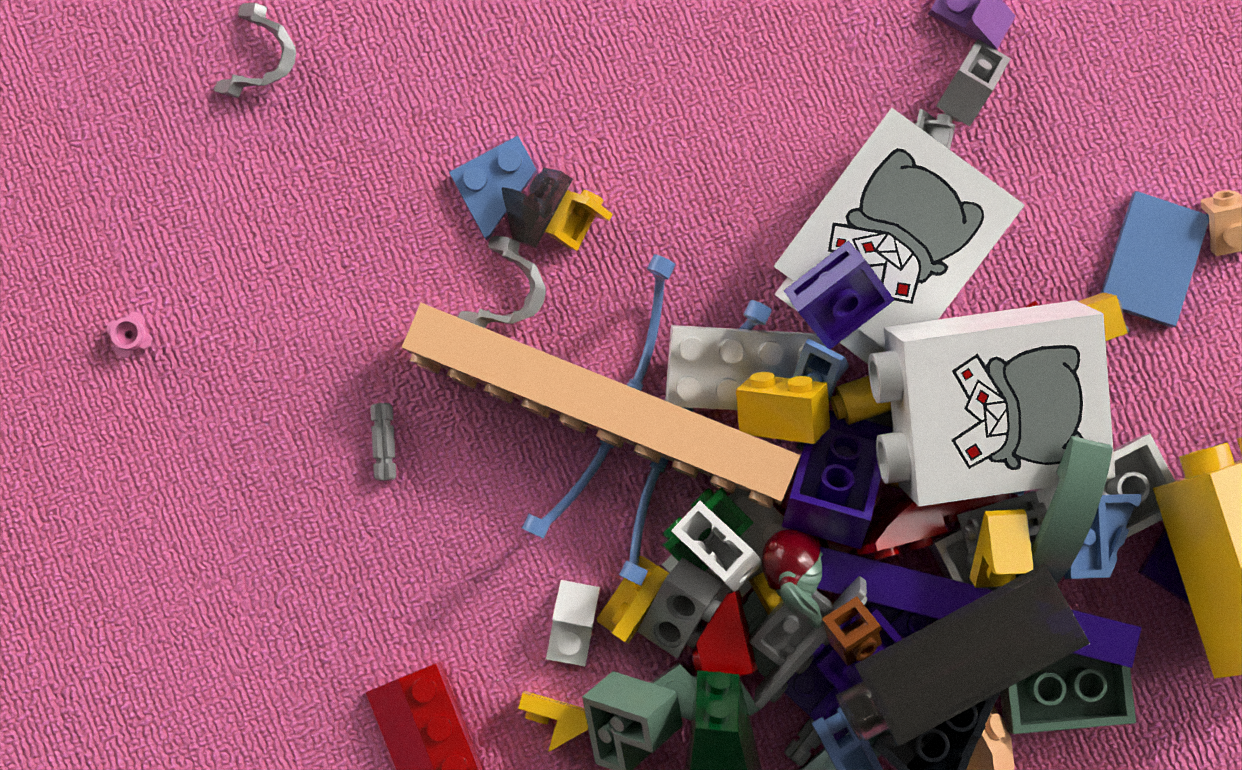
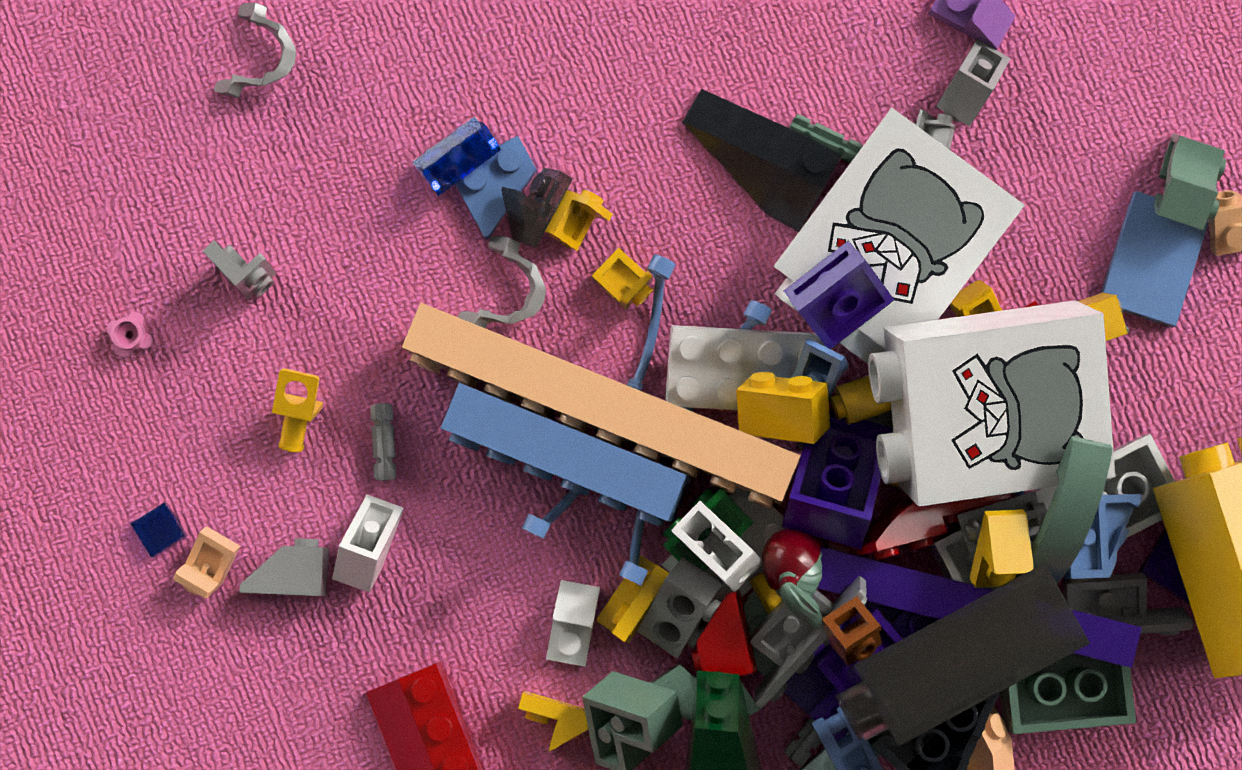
none -> clear blue tile [131,502,188,557]
none -> light nougat bracket [173,526,241,598]
none -> light grey bracket [203,240,276,300]
none -> light grey slope [239,538,329,596]
none -> yellow bracket [272,368,323,452]
none -> white slope [332,495,404,593]
none -> clear blue bracket [412,116,502,196]
none -> medium blue brick [441,383,691,527]
none -> yellow bracket [592,247,653,310]
none -> black wedge [682,89,841,232]
none -> sand green axle [789,114,863,164]
none -> yellow slope [950,280,1002,317]
none -> light grey bracket [1063,573,1193,636]
none -> sand green brick [1154,133,1226,230]

